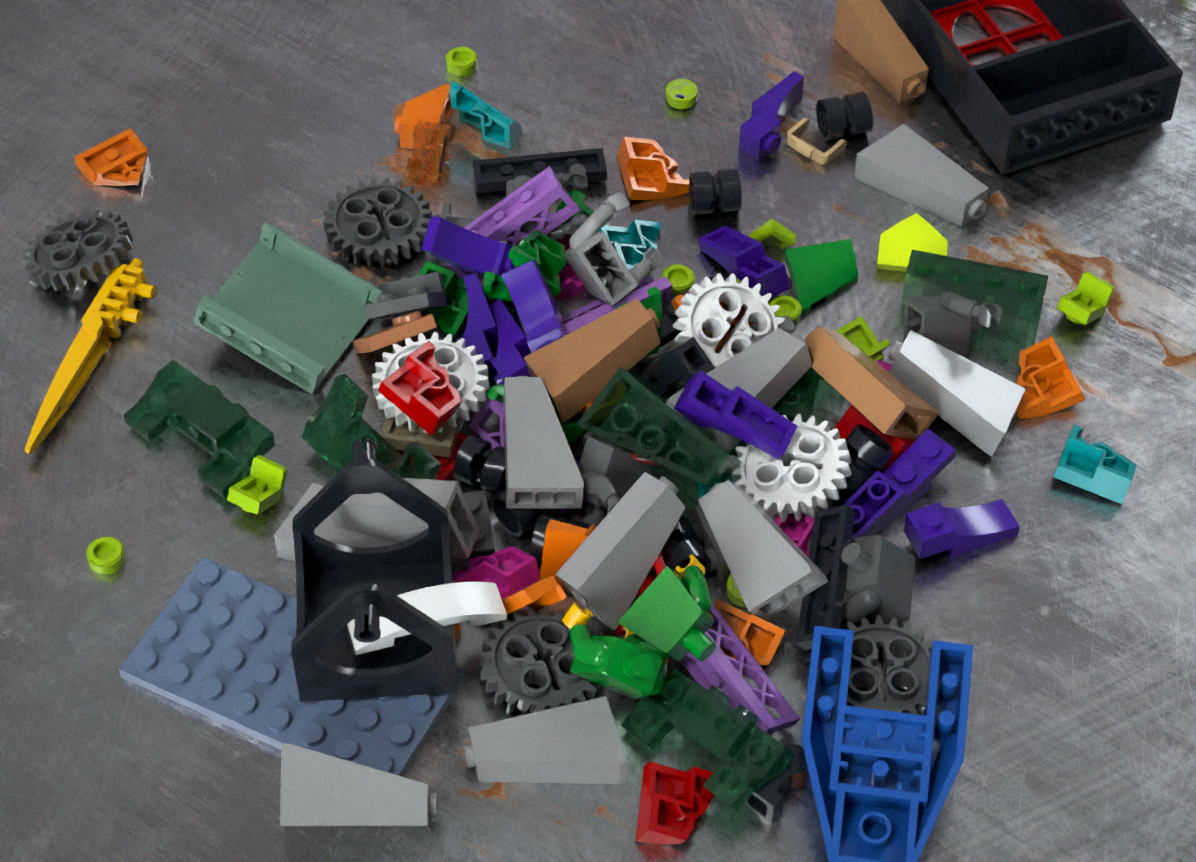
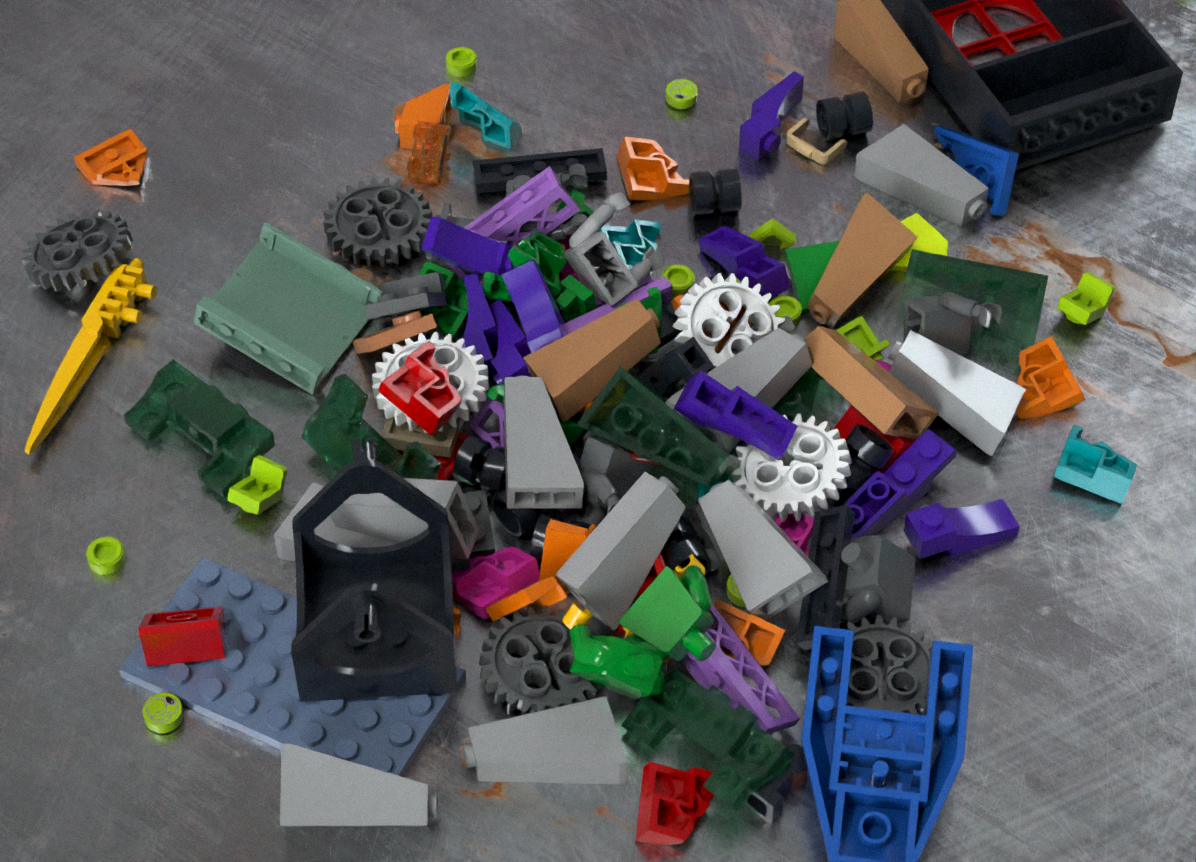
white slope [347,582,507,655] -> none
none -> red slope [138,606,225,666]
none -> lime tile [142,693,184,733]
none -> green tile [555,274,596,323]
none -> medium nougat slope [806,192,917,329]
none -> blue wing [934,126,1019,215]

